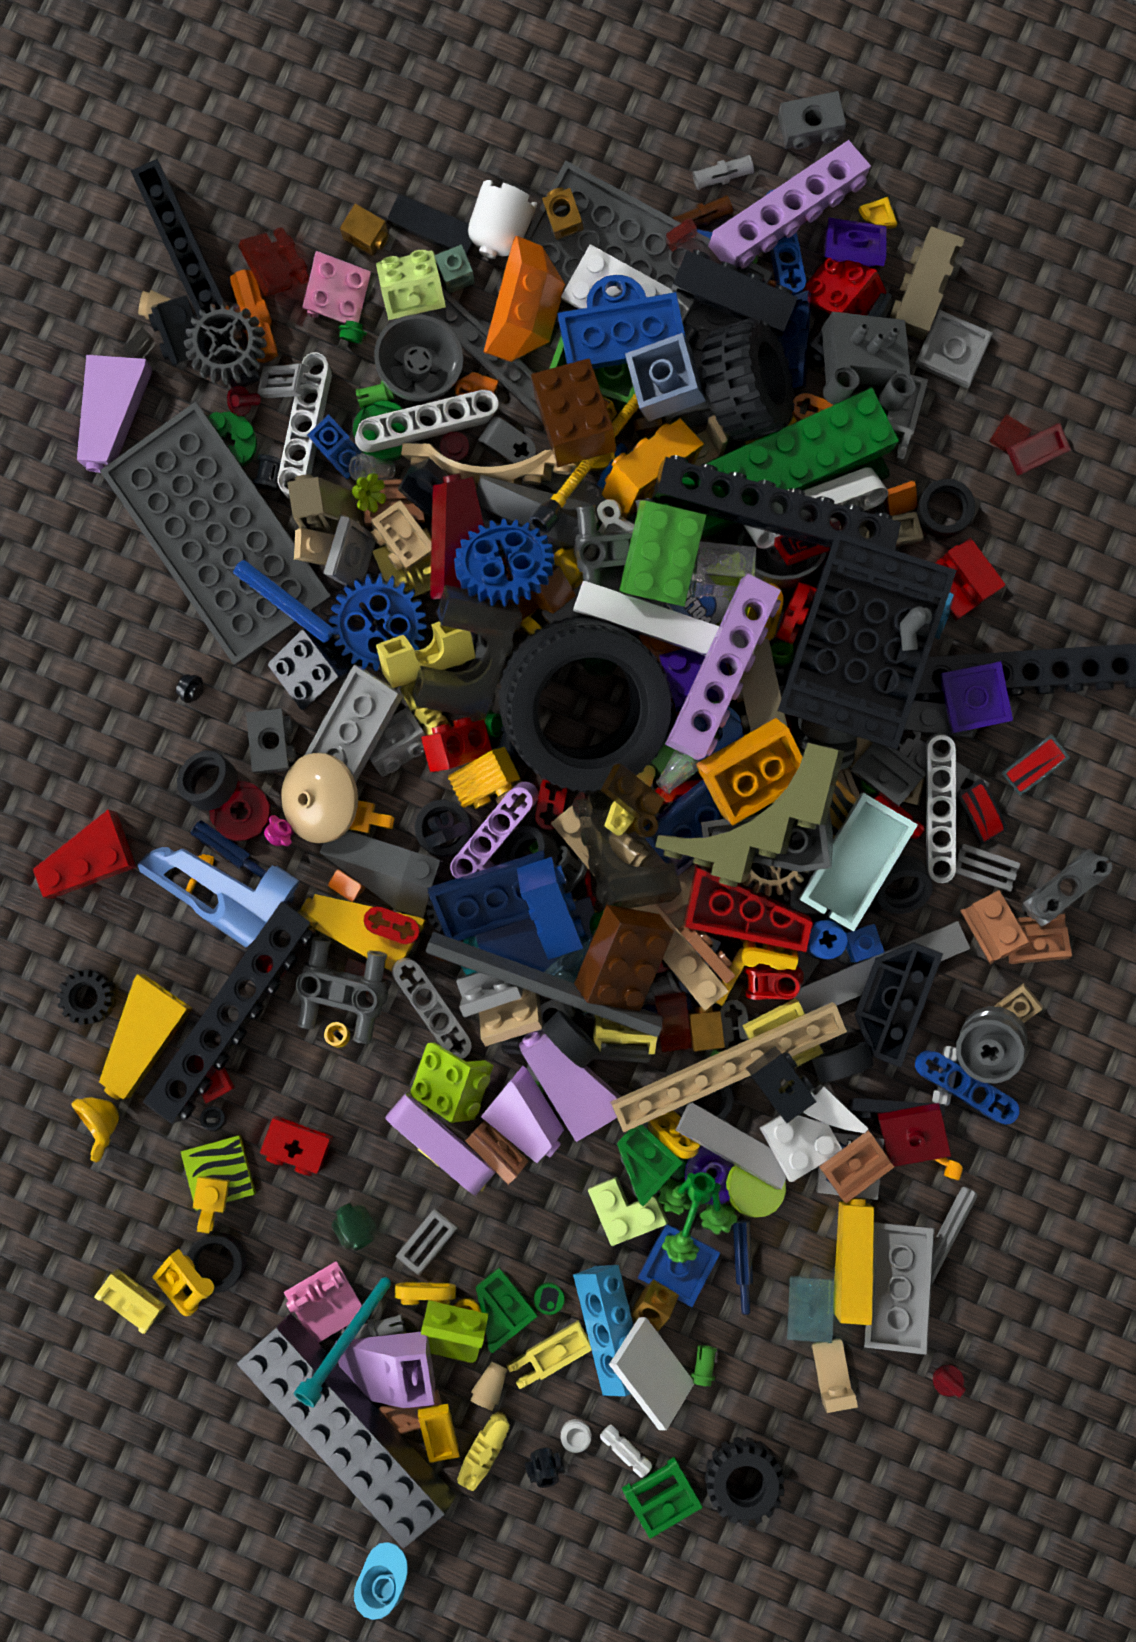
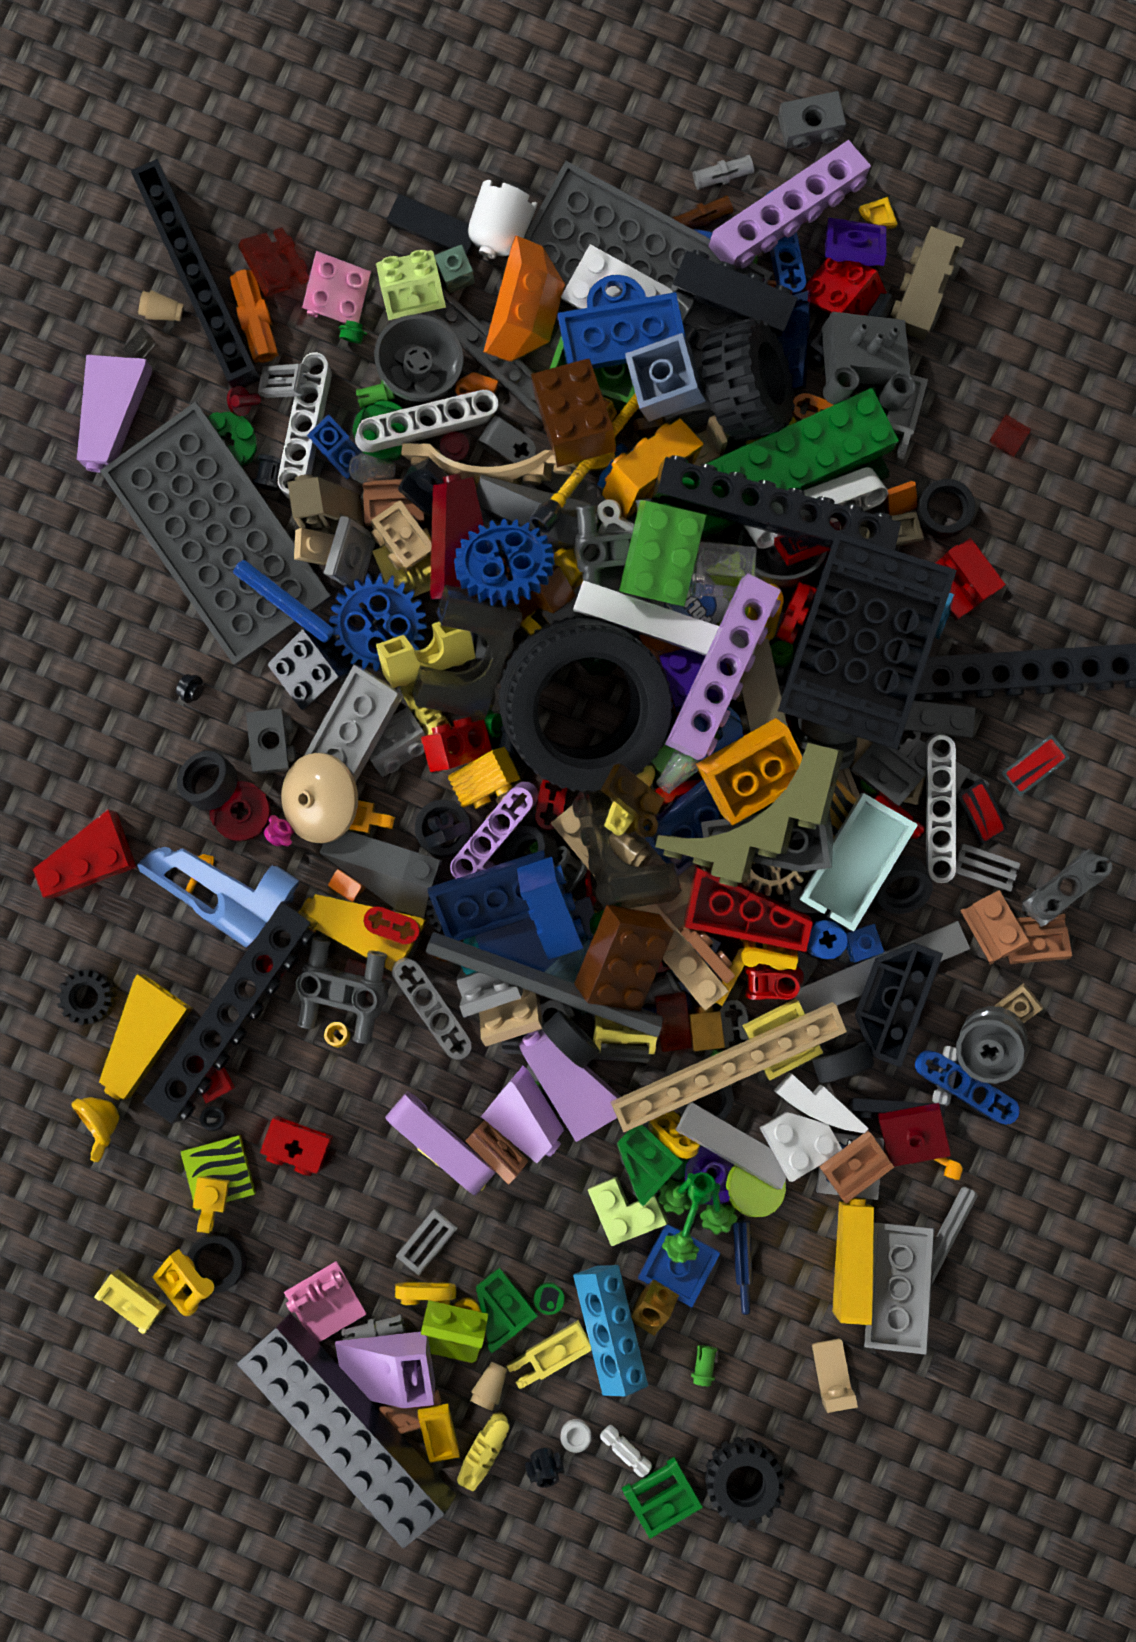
black bracket [148,294,208,366] -> none
dark grey gear [184,302,267,385] -> none
dark blue axle [190,820,267,879] -> none
teal piece [293,1277,391,1408] -> none
clear green head [331,1203,377,1251] -> none
pearl gold brick [340,204,389,256] -> none
lime plant [352,473,386,513] -> none
medium azure piece [354,1542,408,1620] -> none
lime bracket [411,1042,494,1123] -> none
pearl gold brick [542,187,584,240] -> none
white tile [609,1317,694,1430] -> none
clear red tile [666,218,697,252] -> none
black brick [746,1046,817,1123] -> none
clear light blue plate [787,1276,835,1343] -> none
dark grey arm [900,606,932,651] -> none
light grey tile [914,310,993,389] -> none
dark red plate [932,1364,966,1398] -> none
dark purple plate [939,661,1013,733] -> none
dark red tile [1006,423,1071,476] -> none

